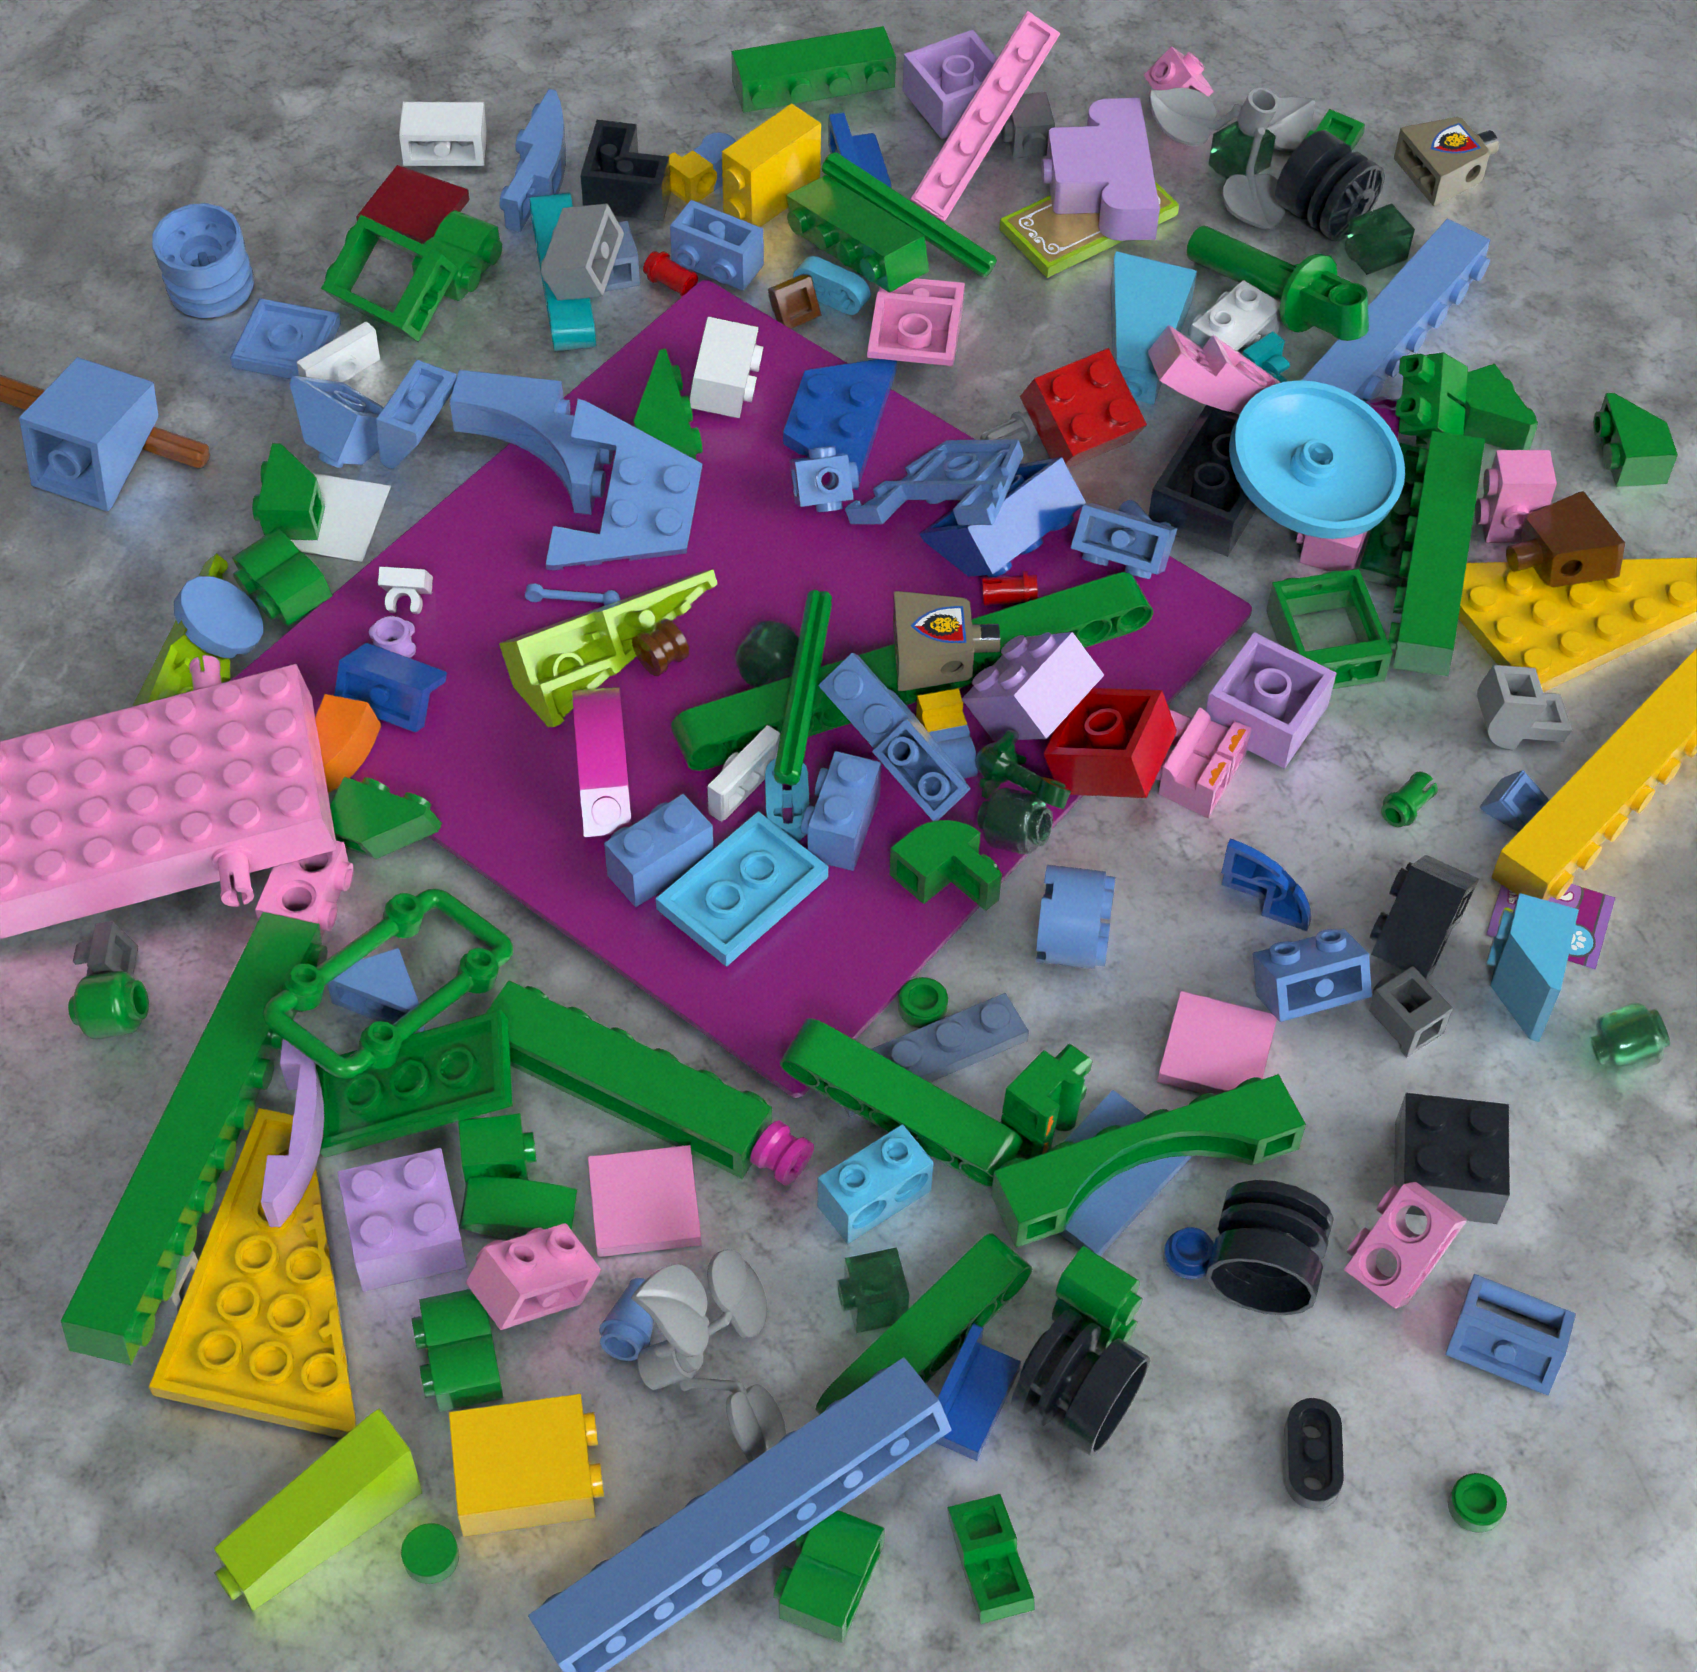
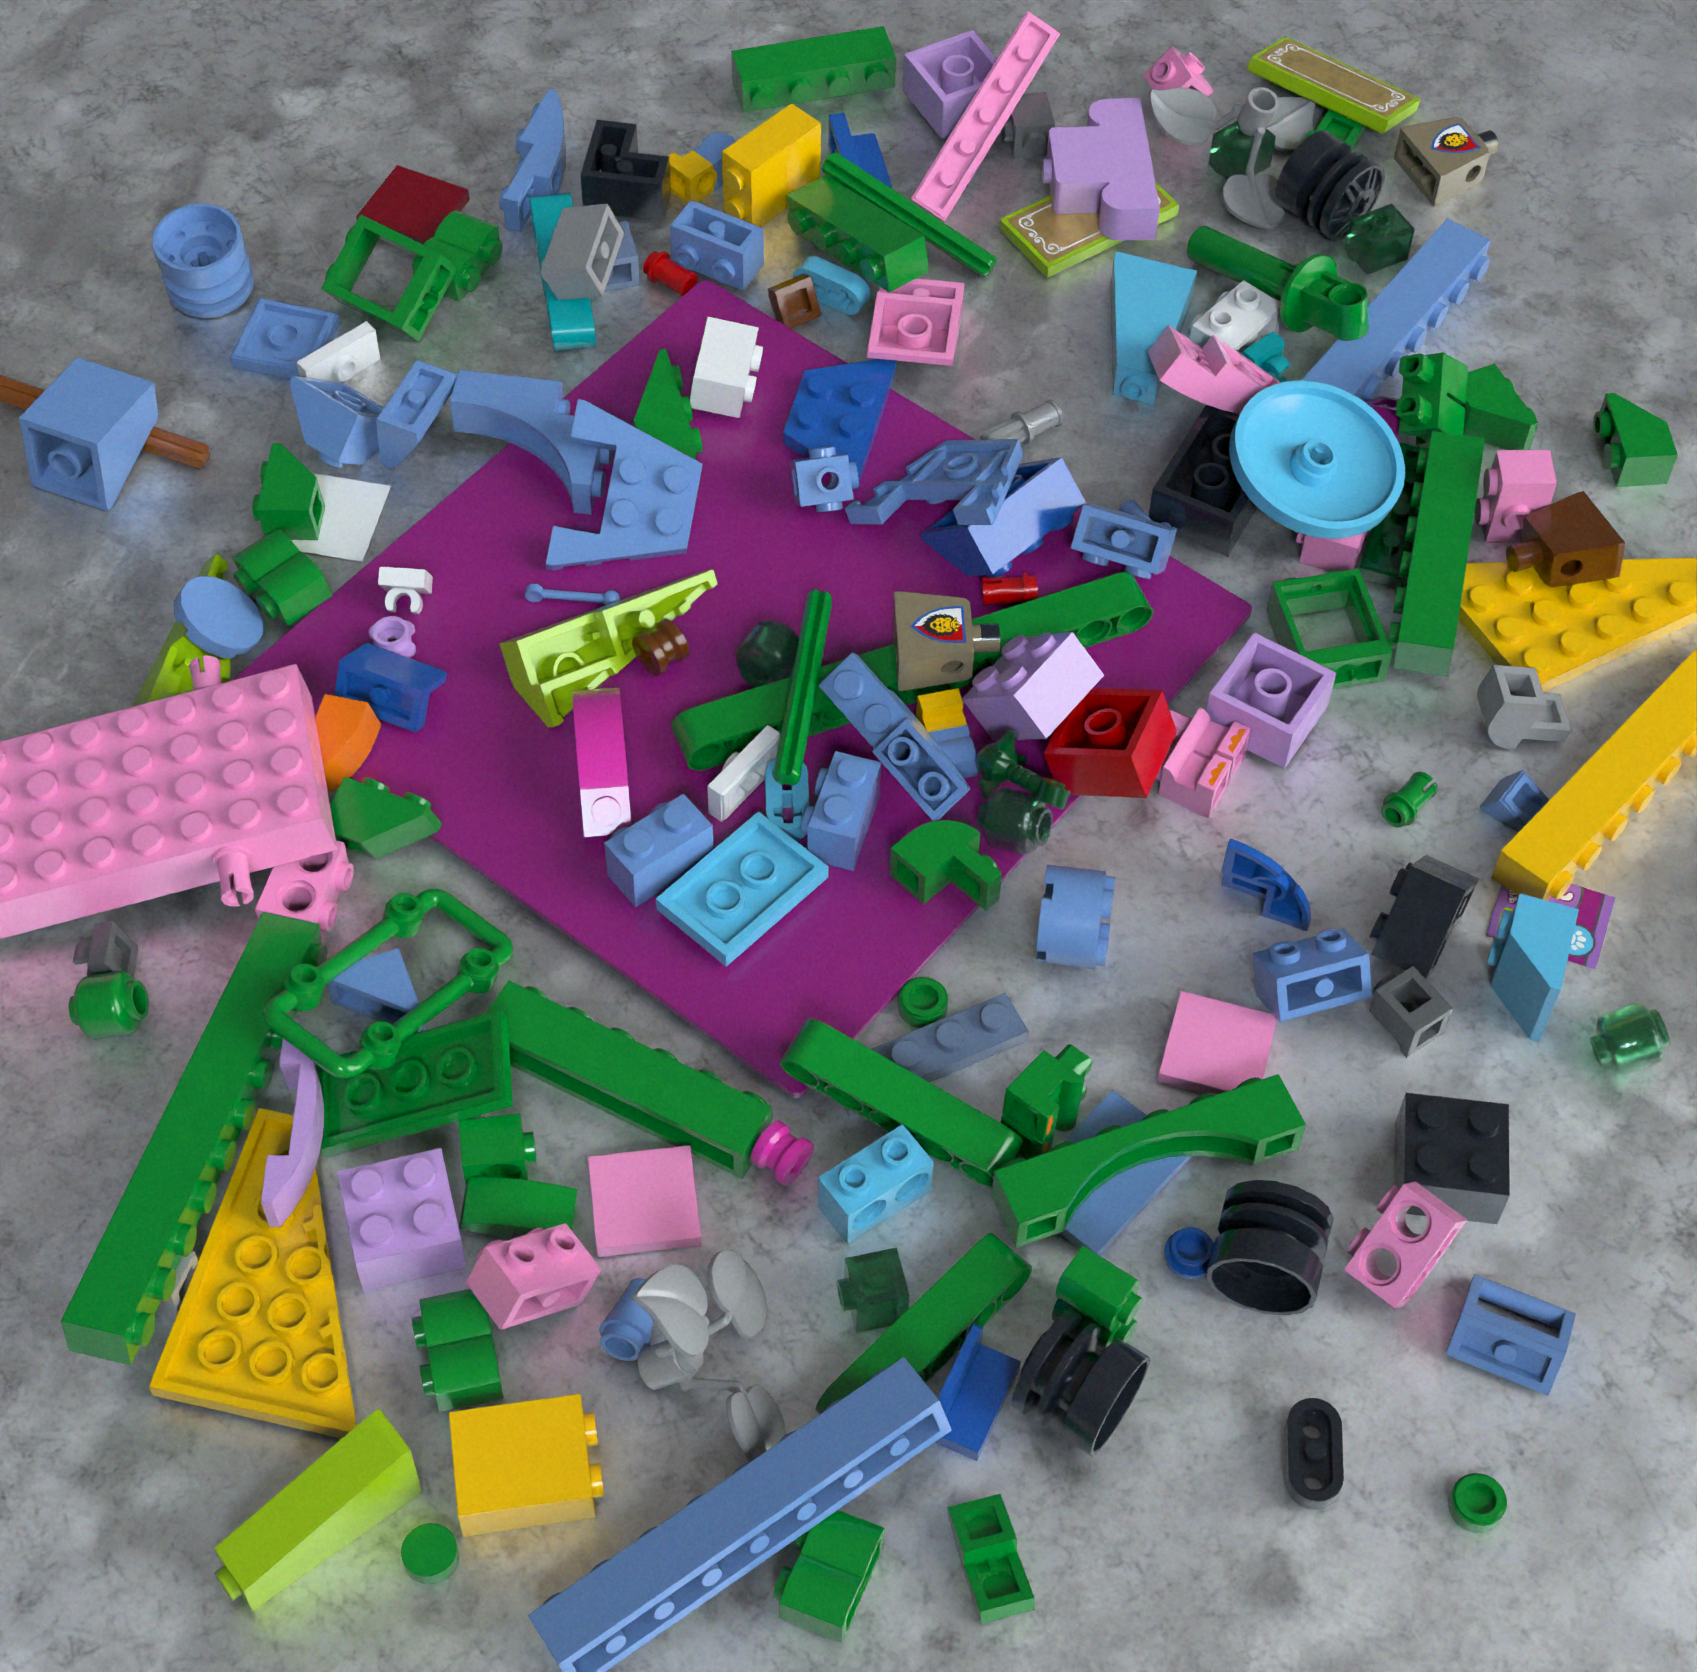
white brick [399,102,487,166] -> none
red brick [1019,348,1147,468] -> none
none -> tile [1247,36,1421,134]

